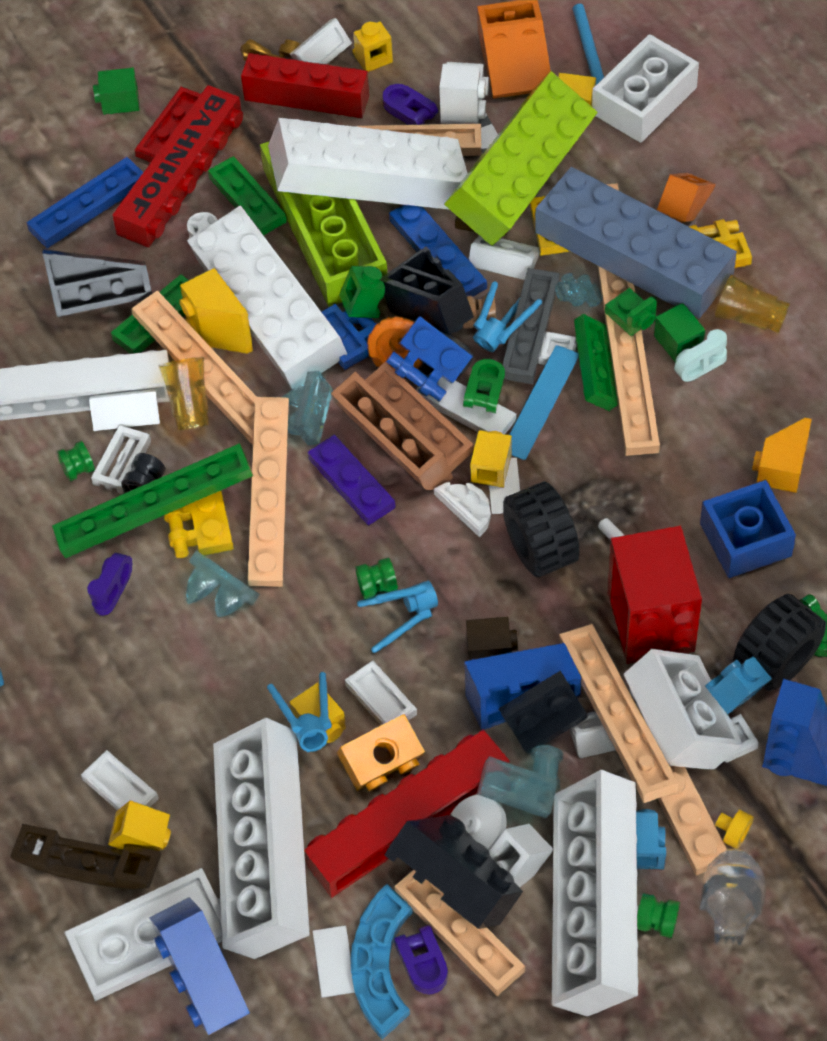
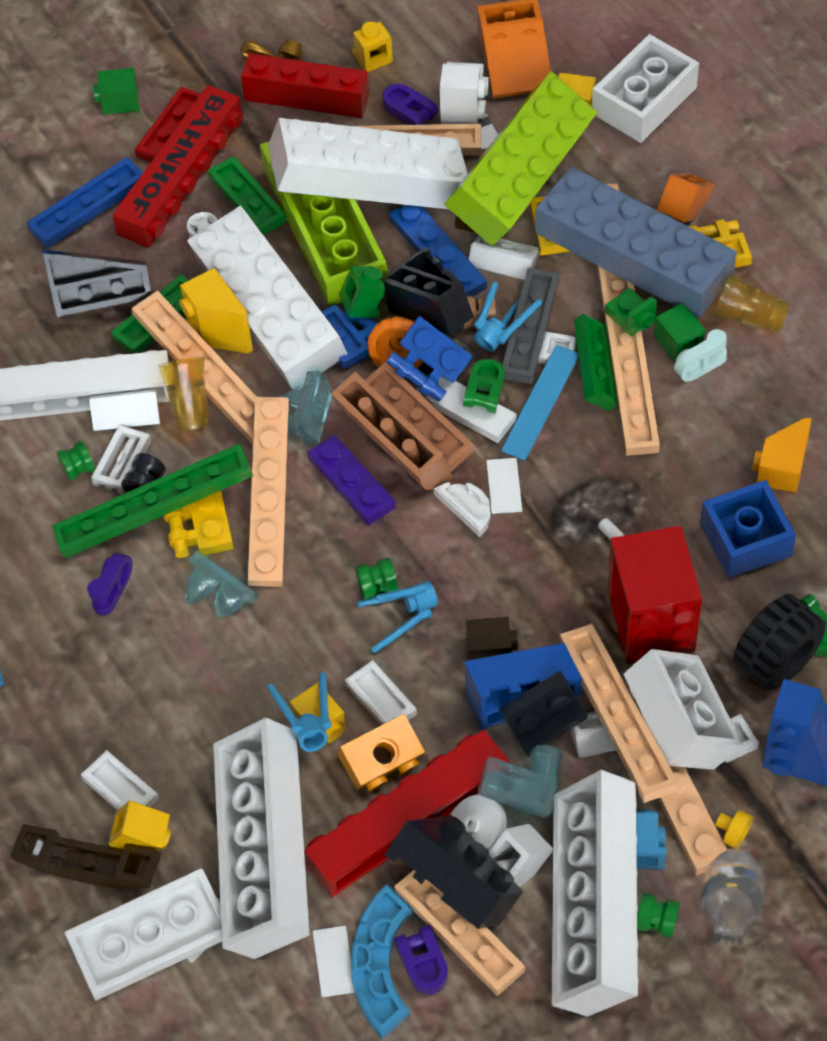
wedge [149,897,250,1035] -> none
white tile [290,18,352,64] -> none
yellow brick [470,430,512,488] -> none
black tyre [503,481,579,578] -> none
clear light blue piece [555,273,602,307] -> none
dark azure bar [572,4,604,85] -> none
dark azure brick [705,656,772,714] -> none

